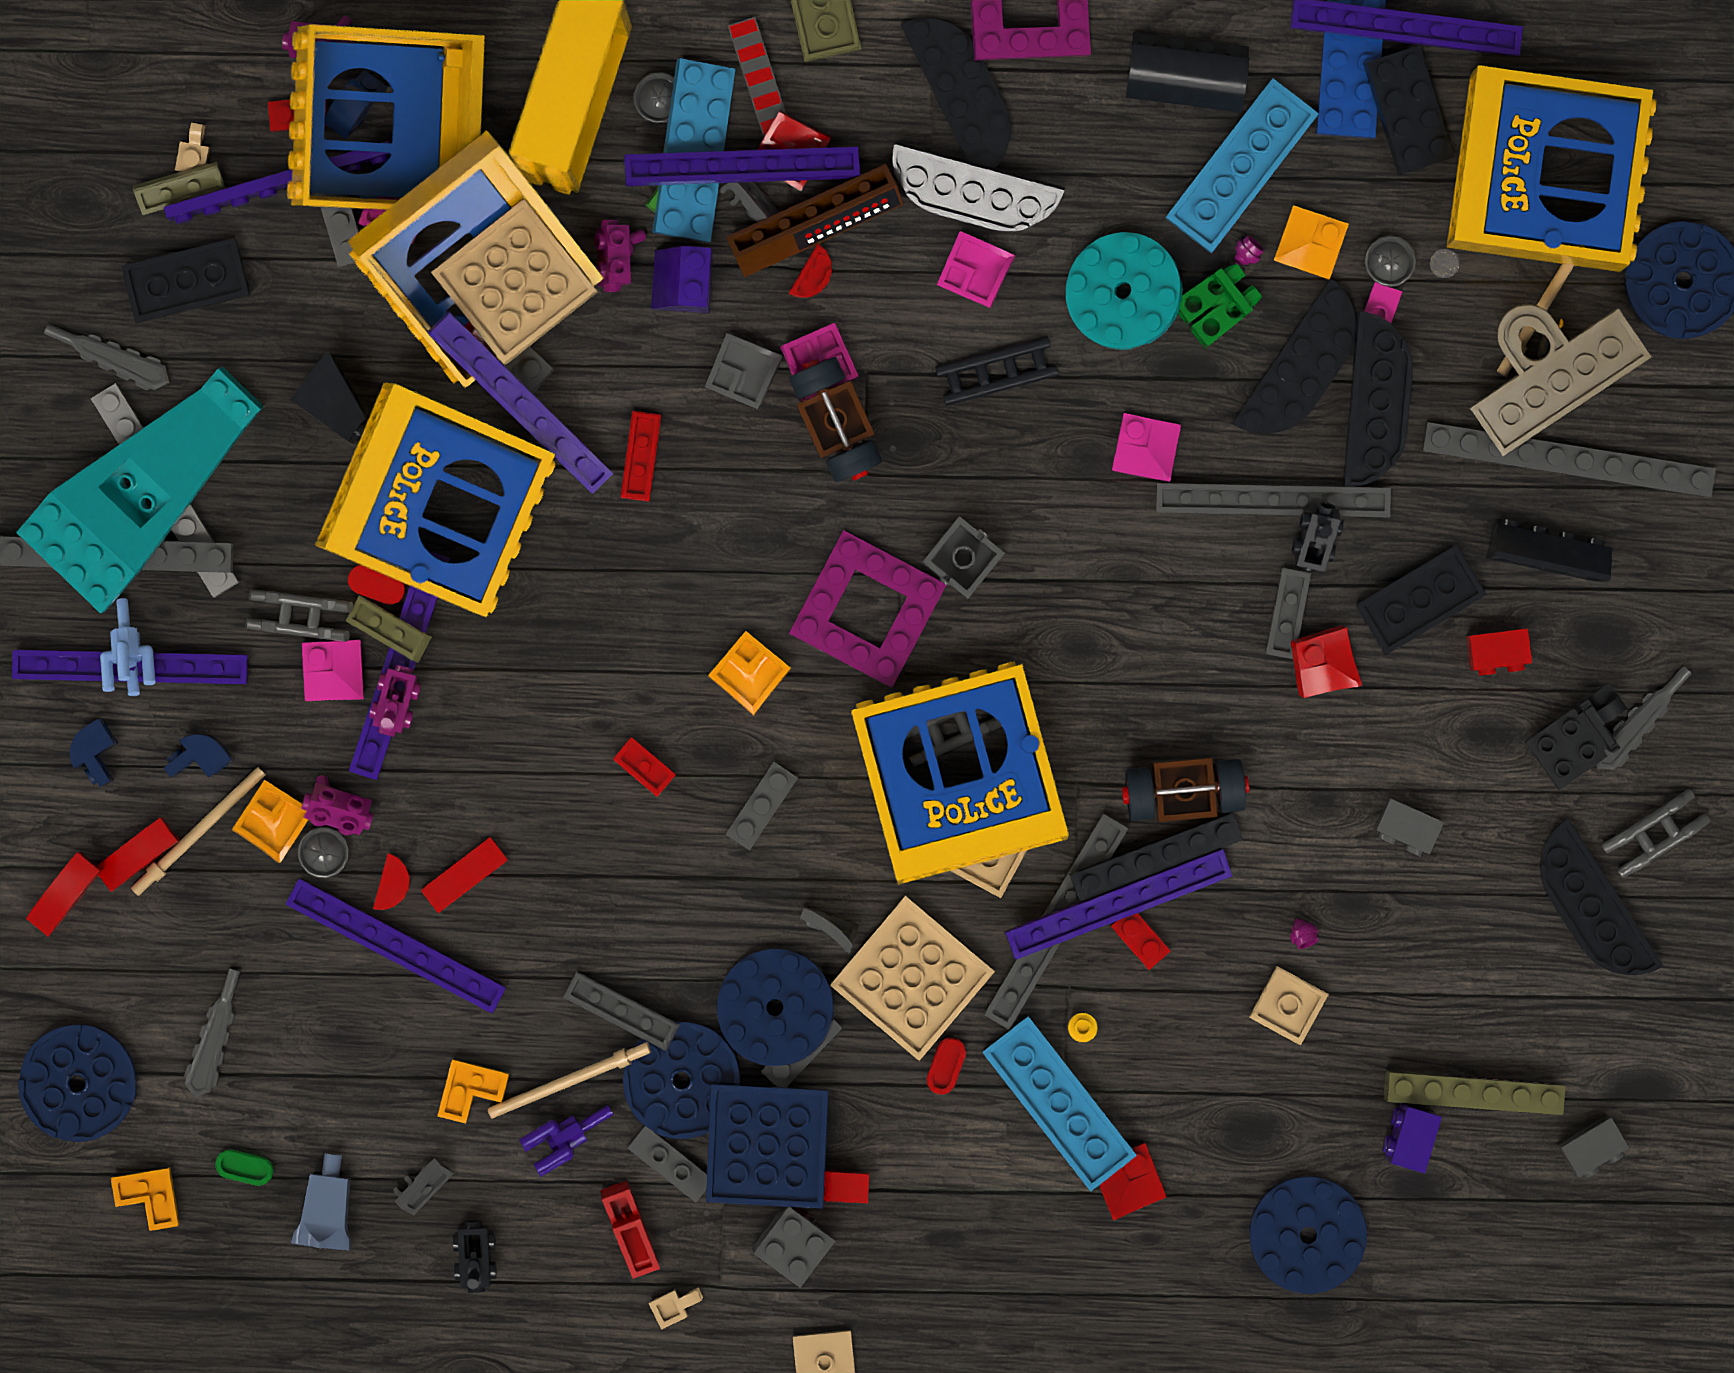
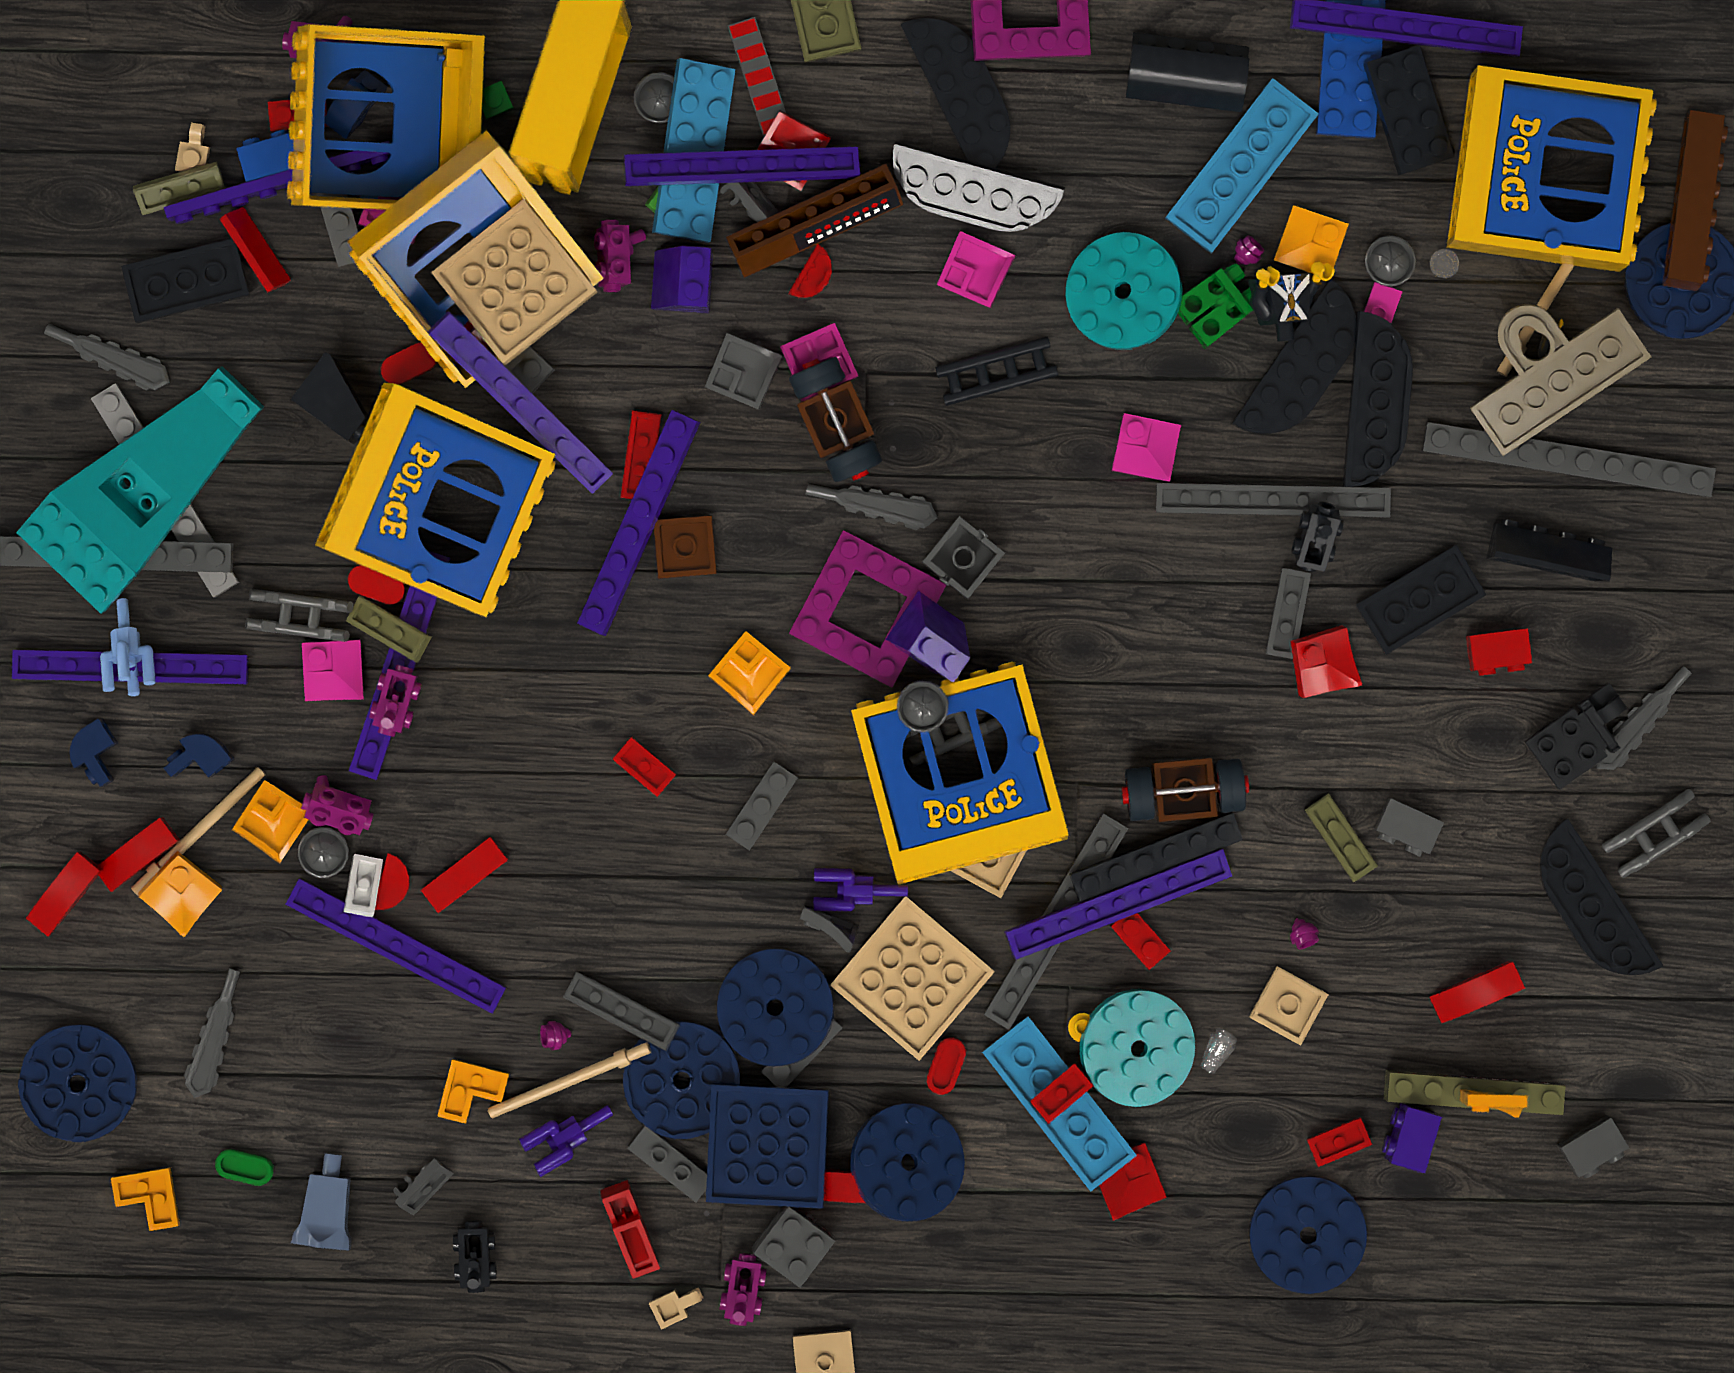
none -> light orange plate [138,851,222,937]
none -> red tile [220,207,291,293]
none -> blue brick [236,130,293,182]
none -> white plate [343,854,383,917]
none -> red tile [381,342,437,385]
none -> green plate [482,81,514,120]
none -> magenta plate [540,1021,572,1050]
none -> dark purple plate [577,410,701,636]
none -> reddish brown plate [654,515,717,579]
none -> magenta brick [719,1253,767,1326]
none -> dark grey sword [806,483,938,530]
none -> dark purple plant [814,868,908,911]
none -> dark blue plate [850,1103,965,1222]
none -> dark purple slope [886,591,970,683]
none -> dark grey hat [897,681,949,732]
none -> red plate [1030,1063,1093,1124]
none -> teal plate [1080,989,1195,1107]
none -> clear cone [1200,1028,1237,1074]
none -> torso [1248,262,1335,342]
none -> olive tile [1304,794,1378,882]
none -> red plate [1306,1117,1372,1167]
none -> red slope [1429,960,1525,1023]
none -> light orange plate [1460,1089,1528,1118]
none -> reddish brown brick [1662,110,1728,291]

